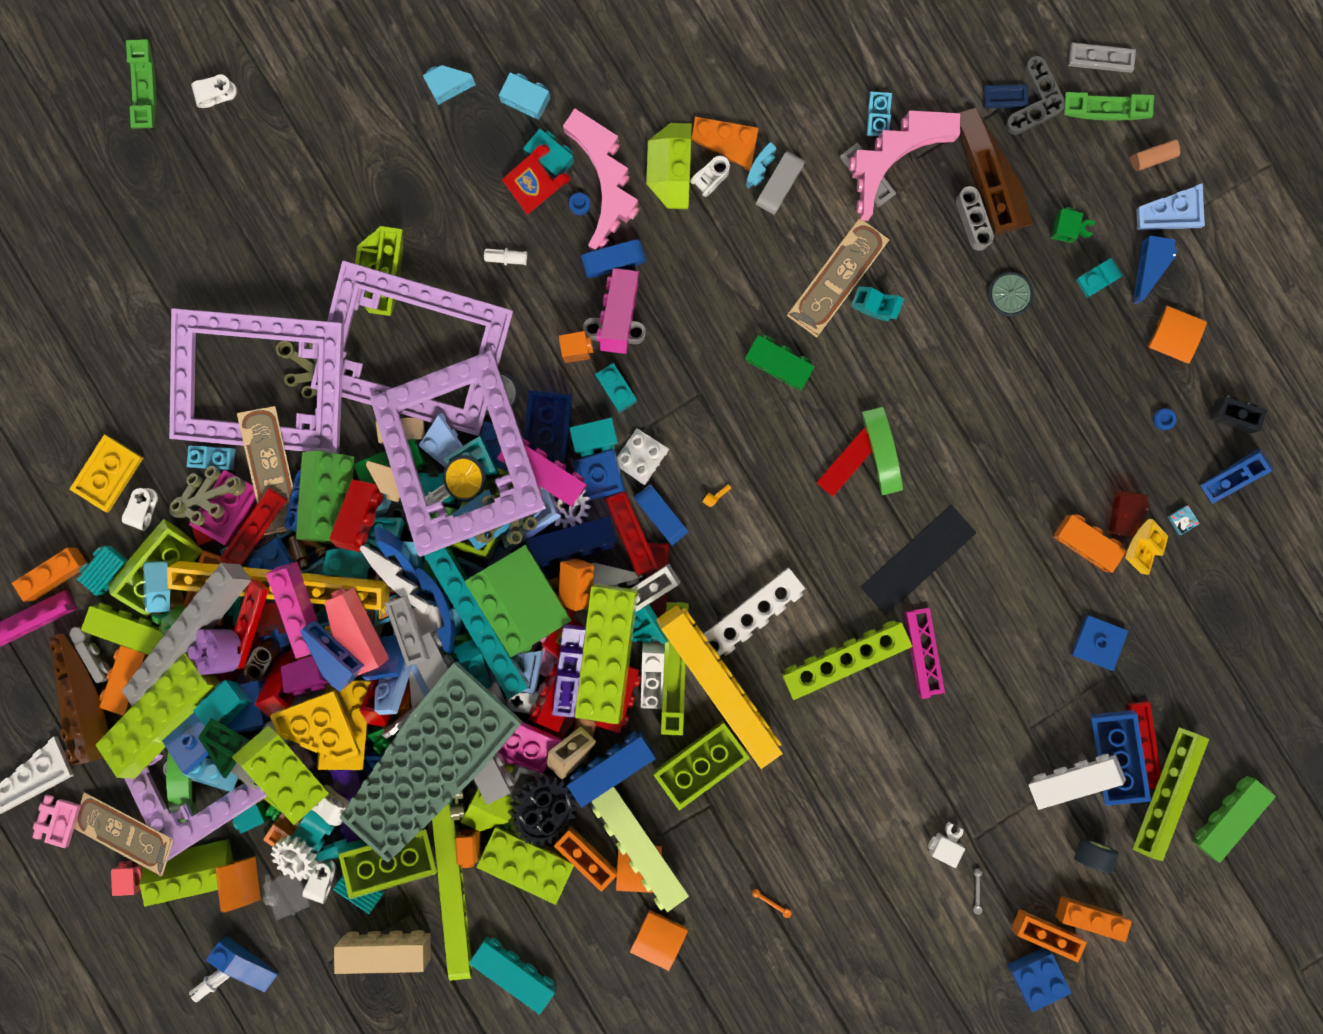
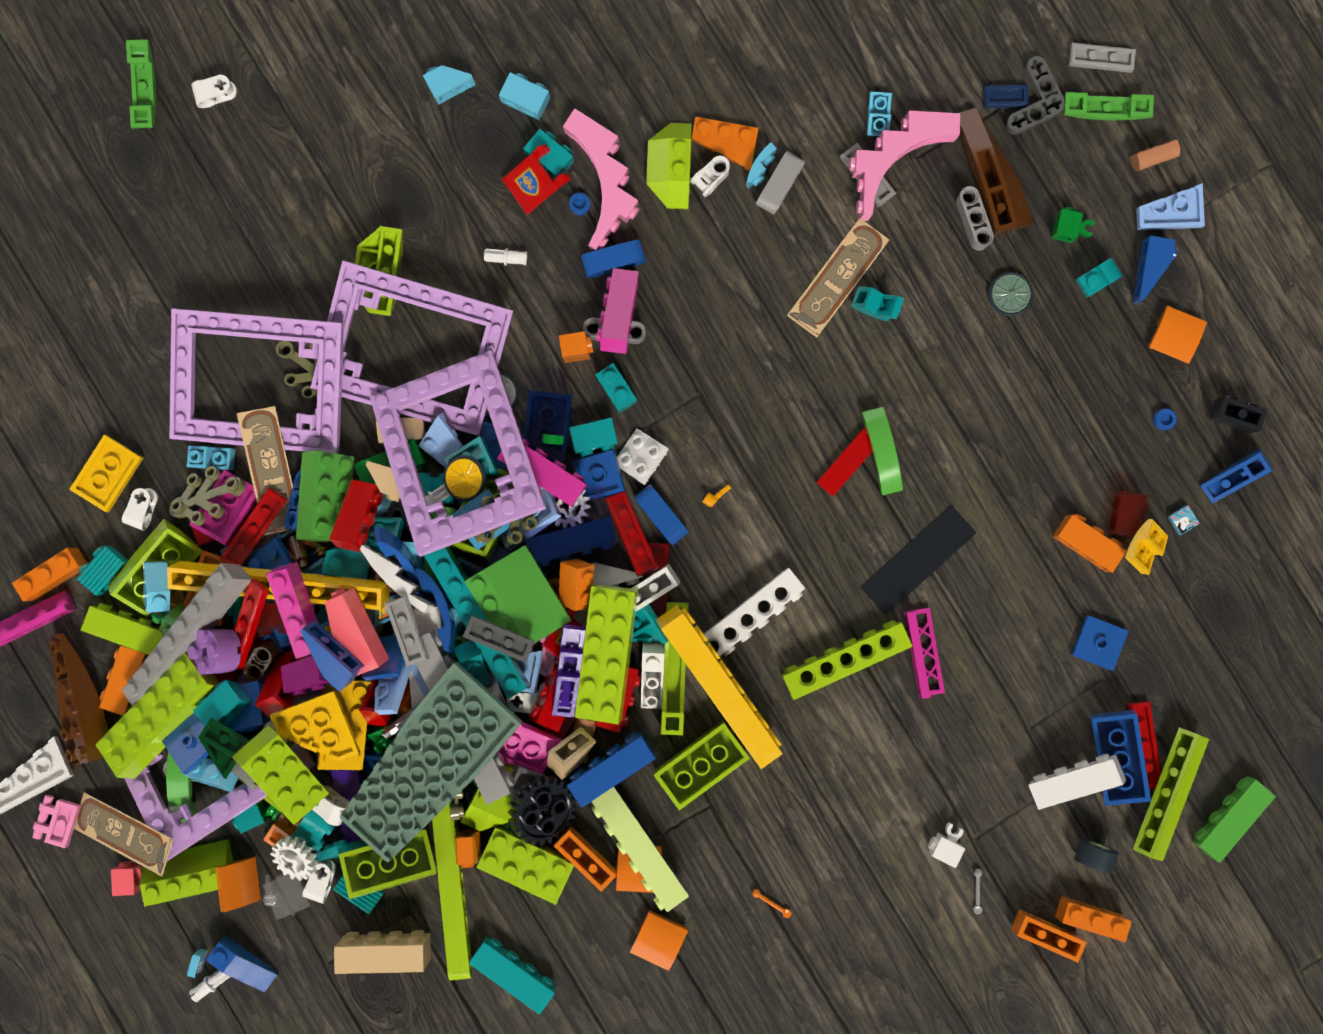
light grey hinge [69,627,110,683] -> none
green brick [744,335,815,391] -> none
blue brick [1007,947,1072,1012] -> none
none -> medium azure tile [187,948,208,978]
none -> dark grey plate [463,615,535,663]
none -> green tile [542,434,564,445]

